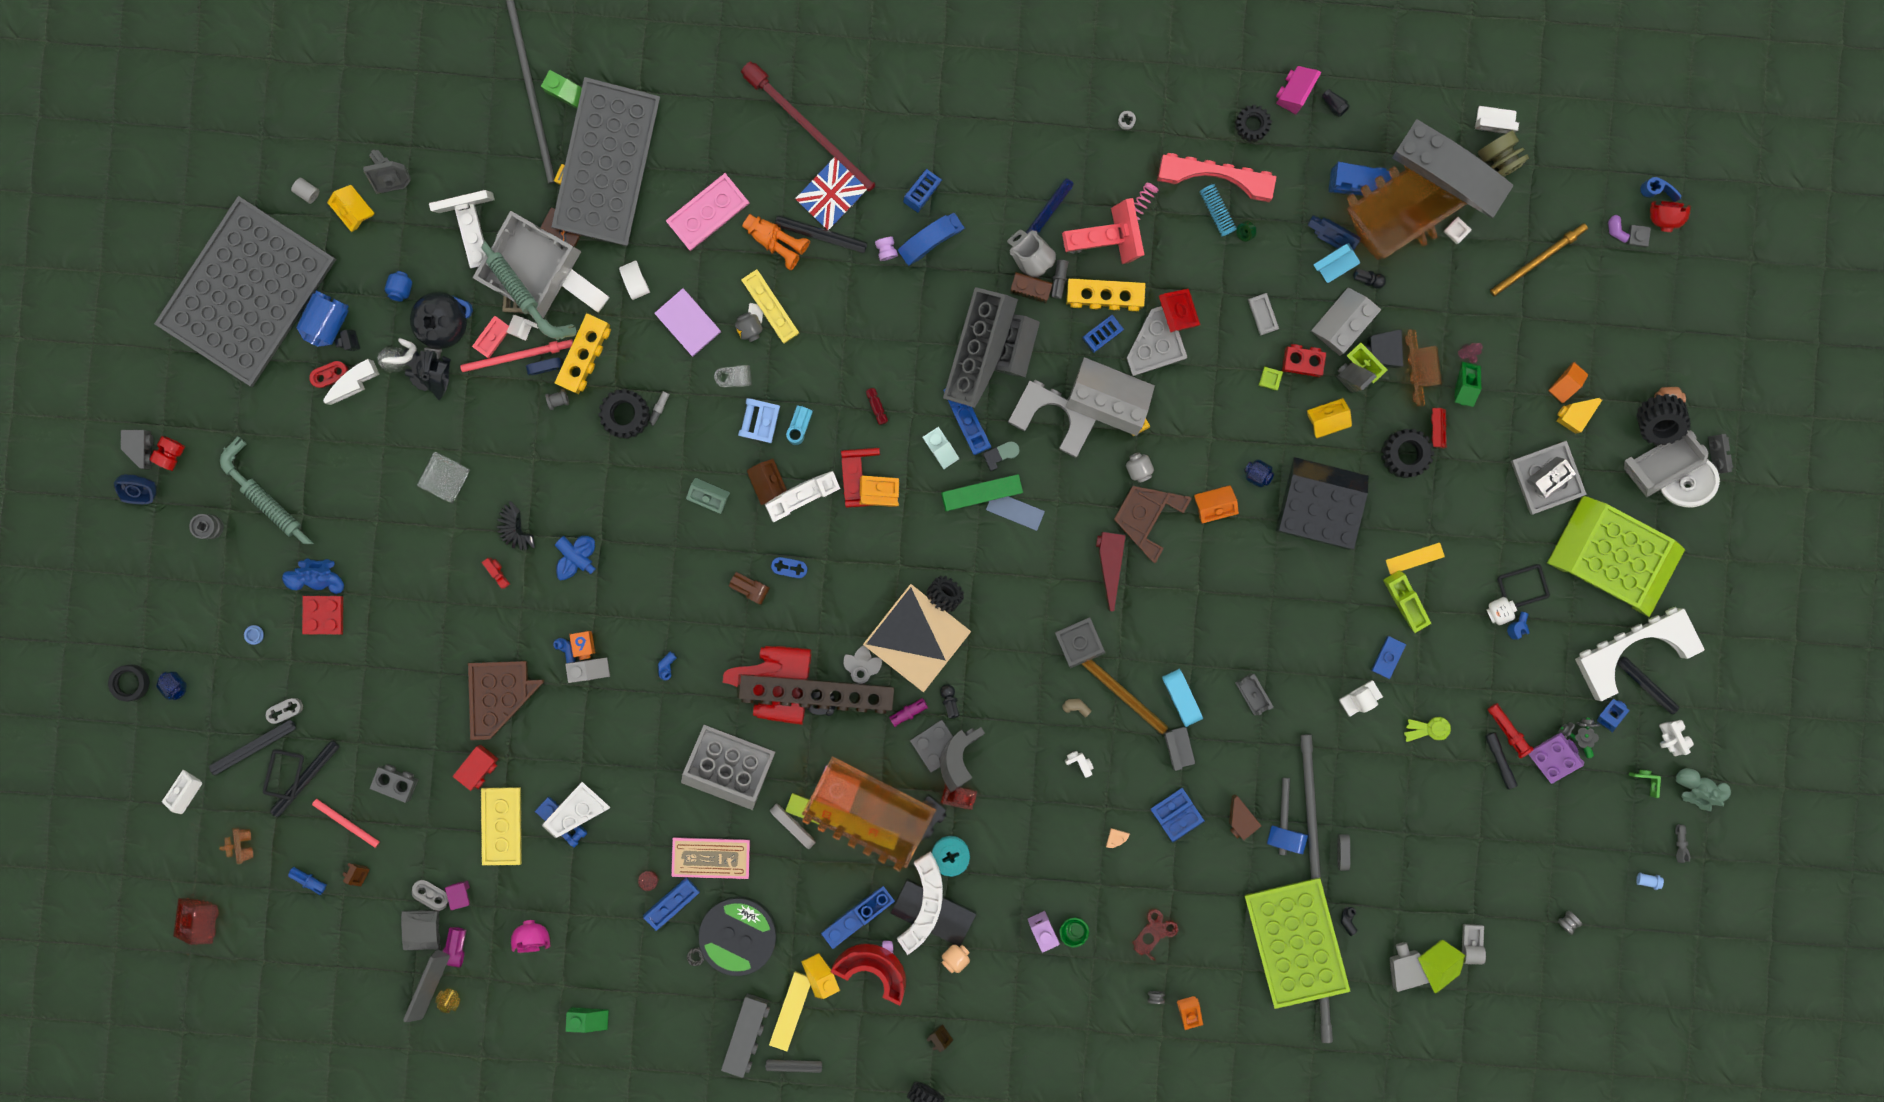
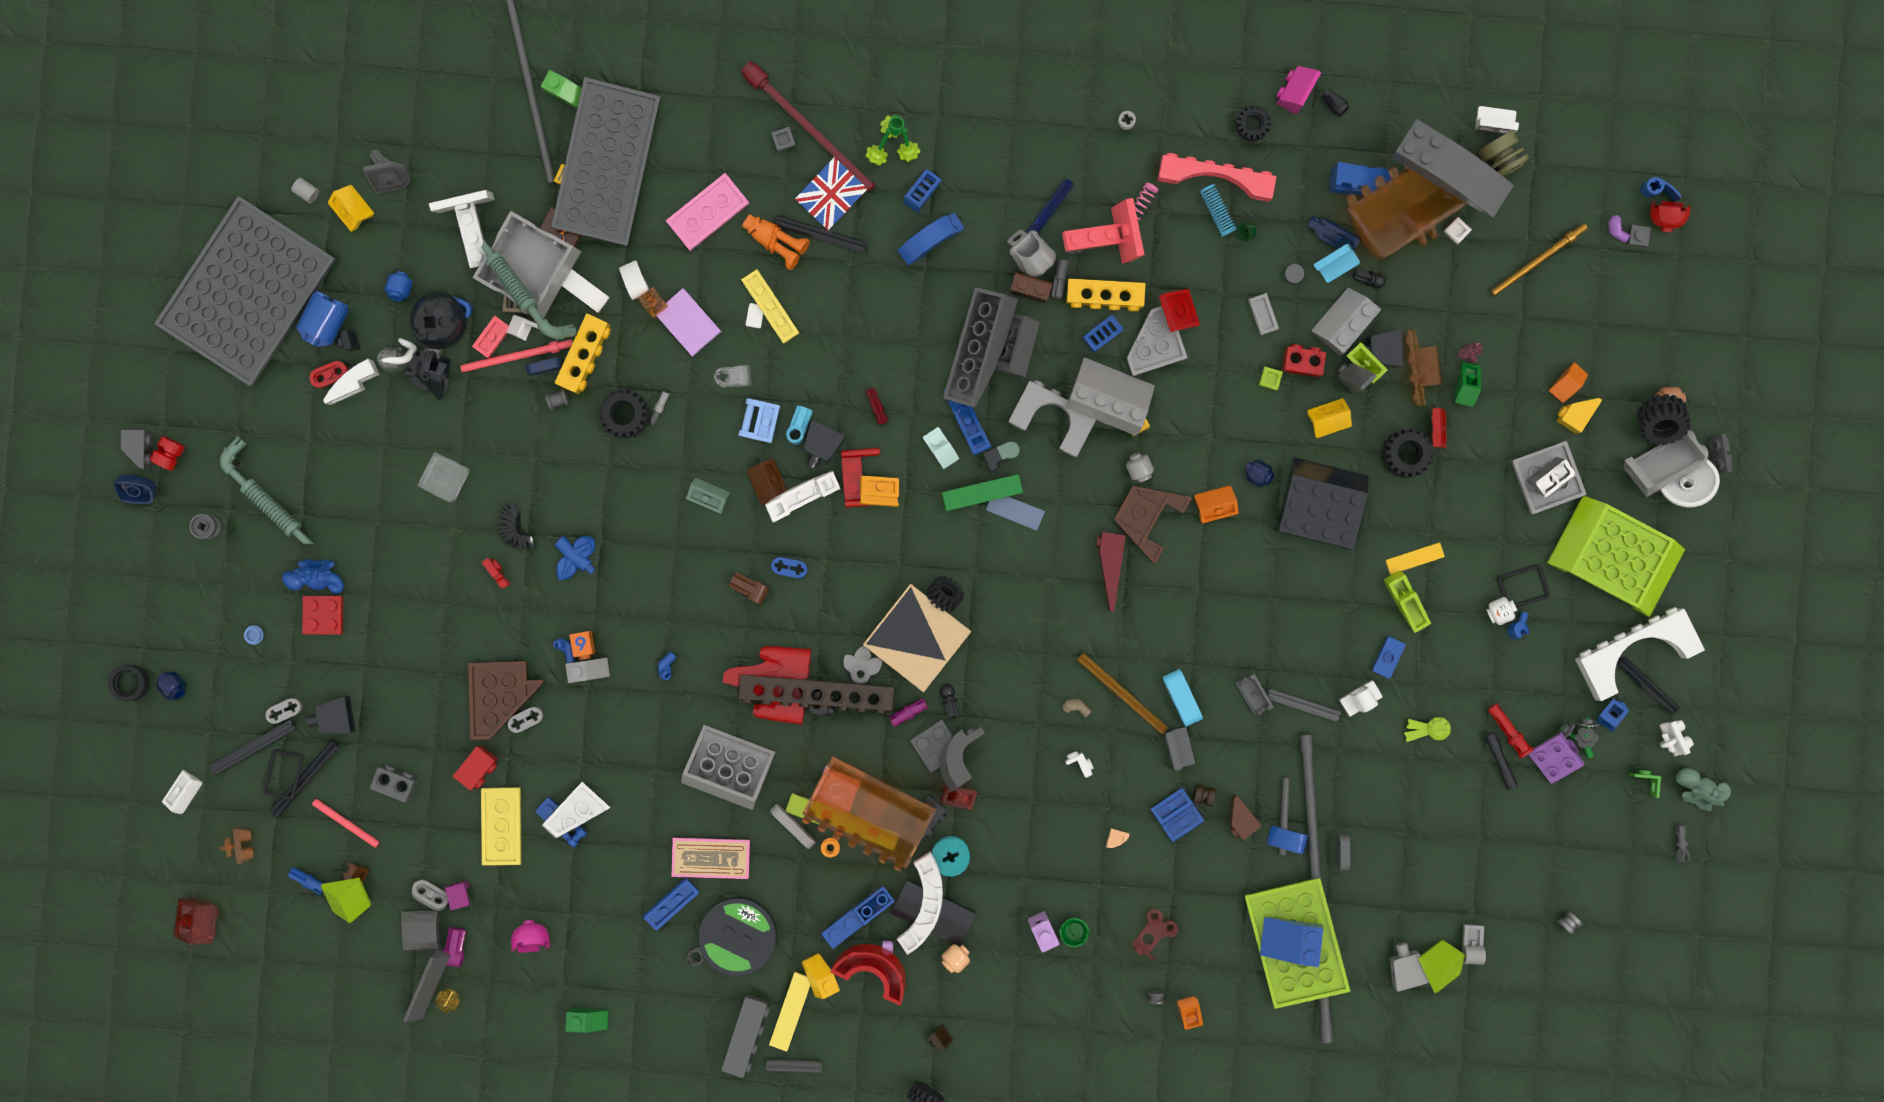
clear red tile [638,871,658,891] -> none
dark grey head [735,312,763,342] -> none
lavender wheel [875,237,898,261] -> none
dark grey plate [1055,618,1105,669] -> none
black arm [1340,907,1358,936] -> none
light blue pin [1636,873,1664,890] -> none
none -> black torso [306,696,356,733]
none -> lime slope [321,878,371,923]
none -> light grey beam [508,707,544,733]
none -> clear orange plate [638,287,668,318]
none -> dark grey plate [771,127,796,152]
none -> black torso [804,420,846,469]
none -> light orange plate [821,838,840,857]
none -> lime plant [866,115,920,165]
none -> dark brown wheel [1192,784,1216,807]
none -> blue slope [1260,916,1323,967]
none -> dark grey axle [1267,688,1341,721]
none -> dark grey tile [1284,264,1304,284]

